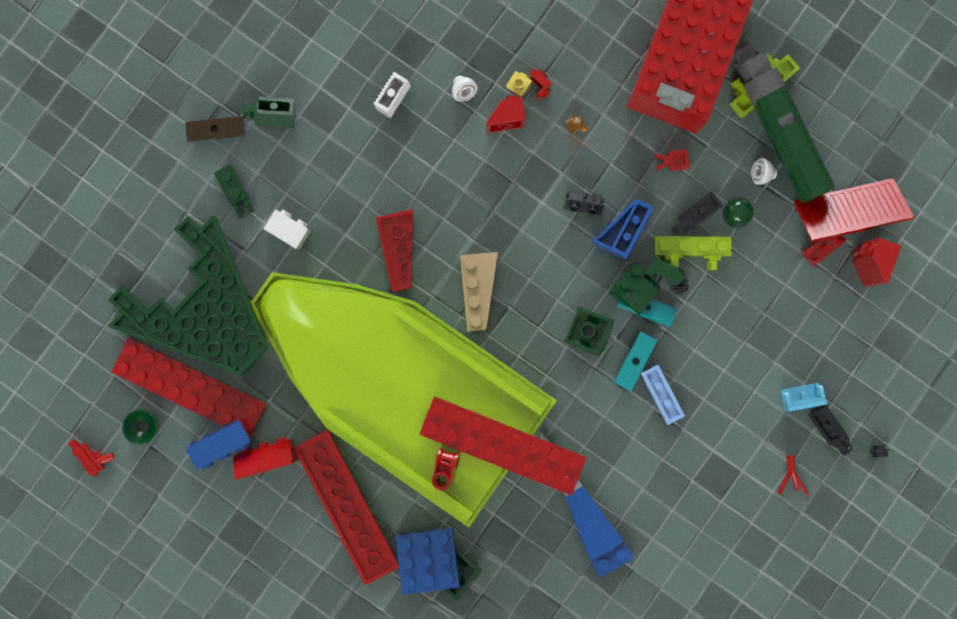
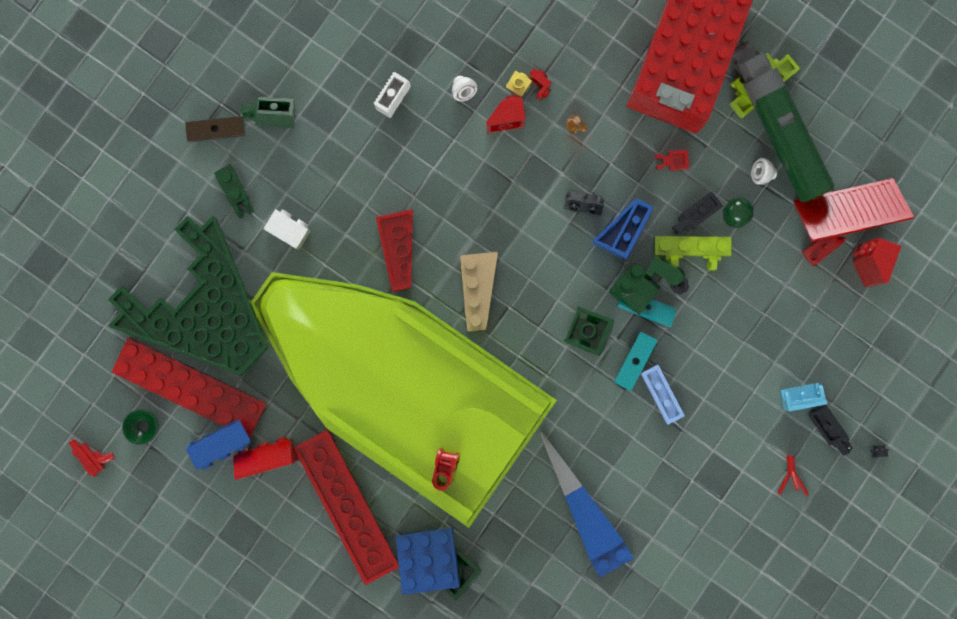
red plate [419,396,587,496] -> none

